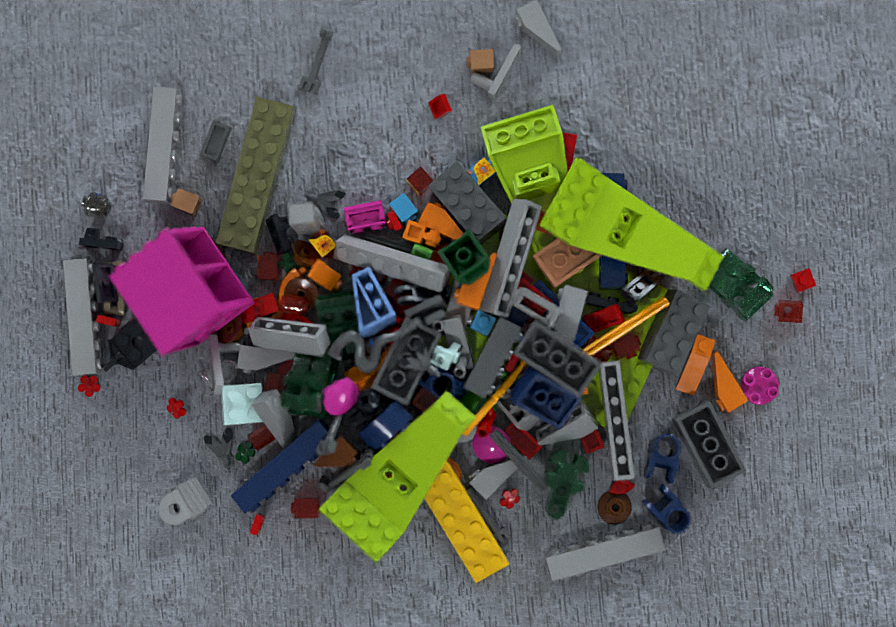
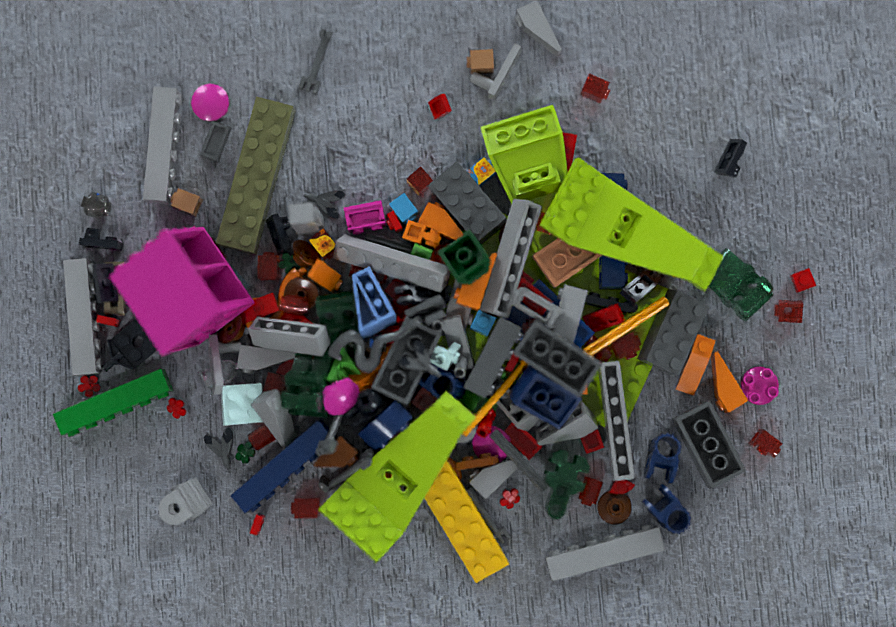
none -> green brick [53,369,174,437]
none -> dark pink dish [191,84,229,121]
none -> bright green slope [327,347,361,385]
none -> dark orange plate [456,453,500,470]
none -> clear red brick [578,476,603,507]
none -> clear red brick [580,73,611,104]
none -> black hinge [714,139,747,178]
none -> clear red brick [748,429,782,458]

